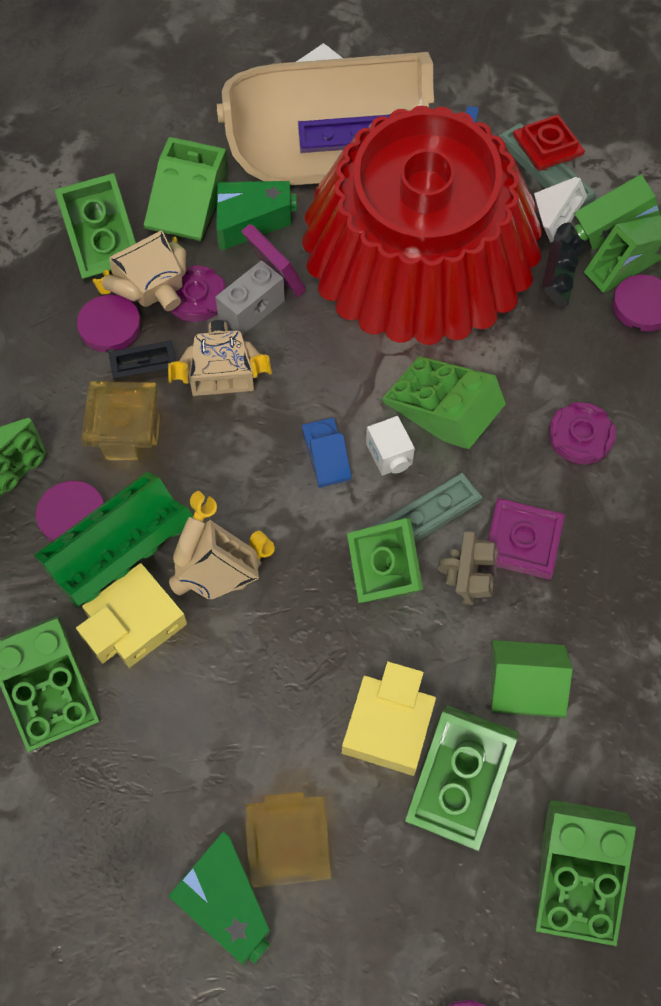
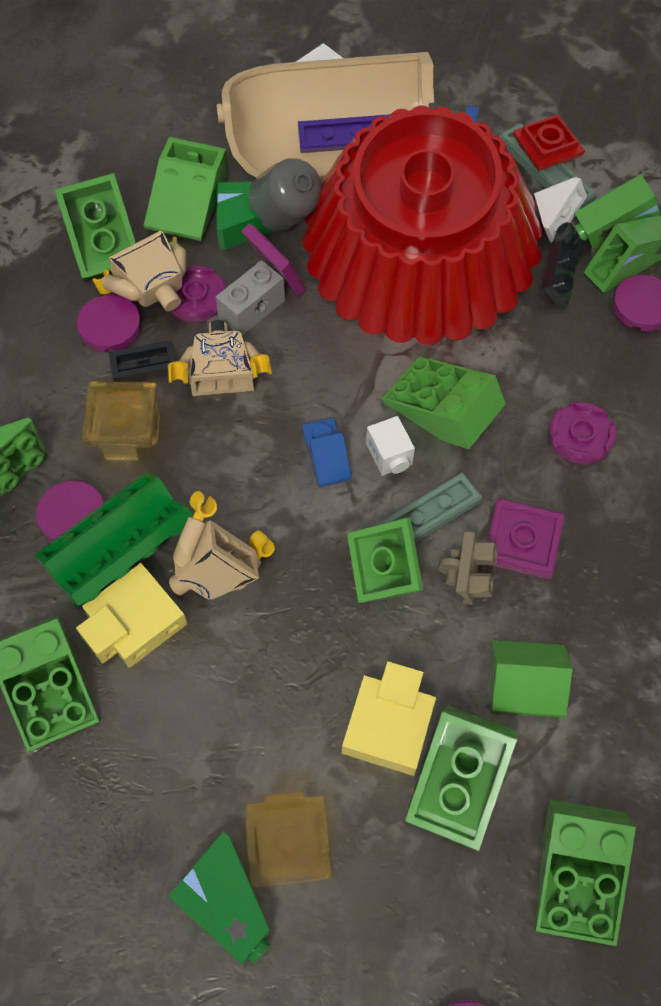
none -> dark grey cylinder [248,158,322,231]

